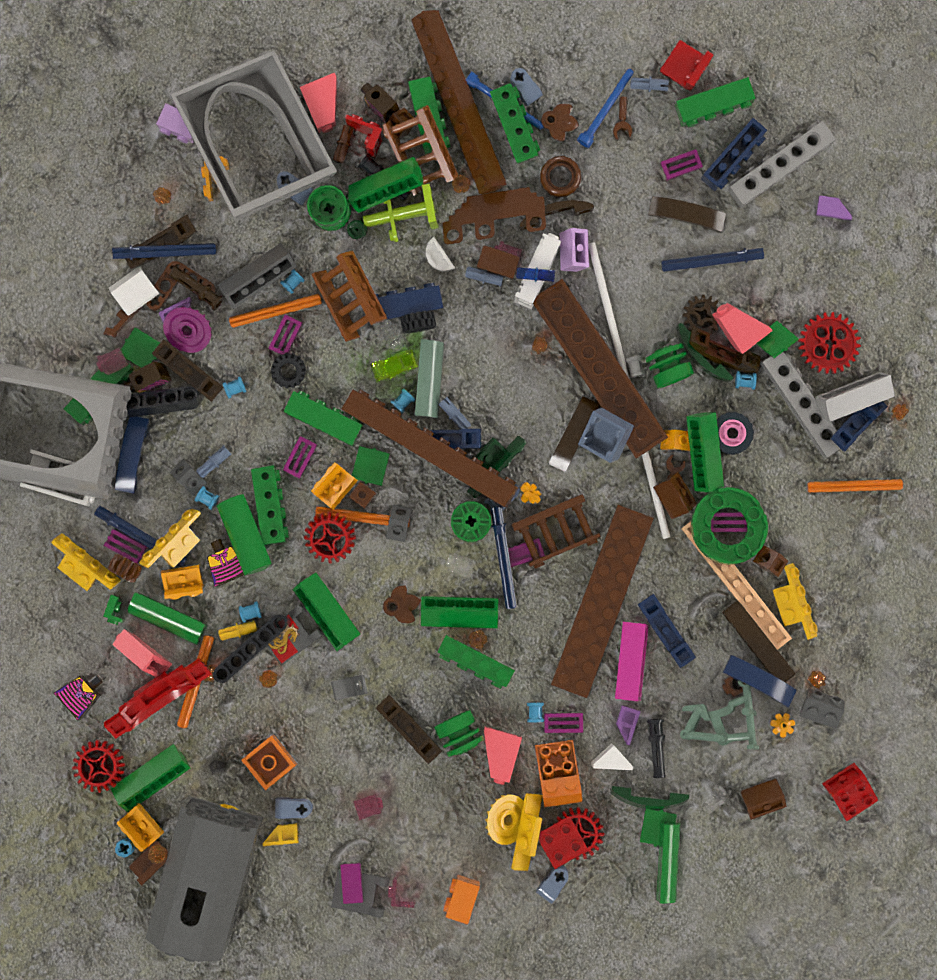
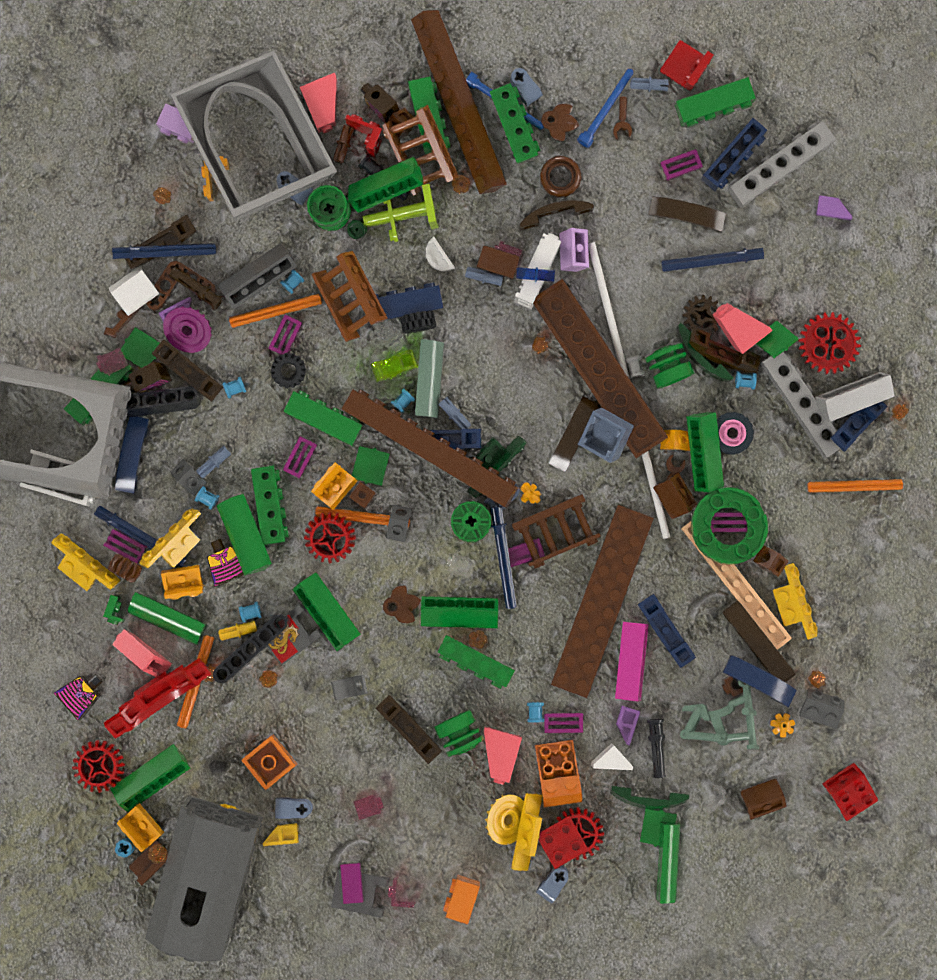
reddish brown piece [443,187,546,245] -> none

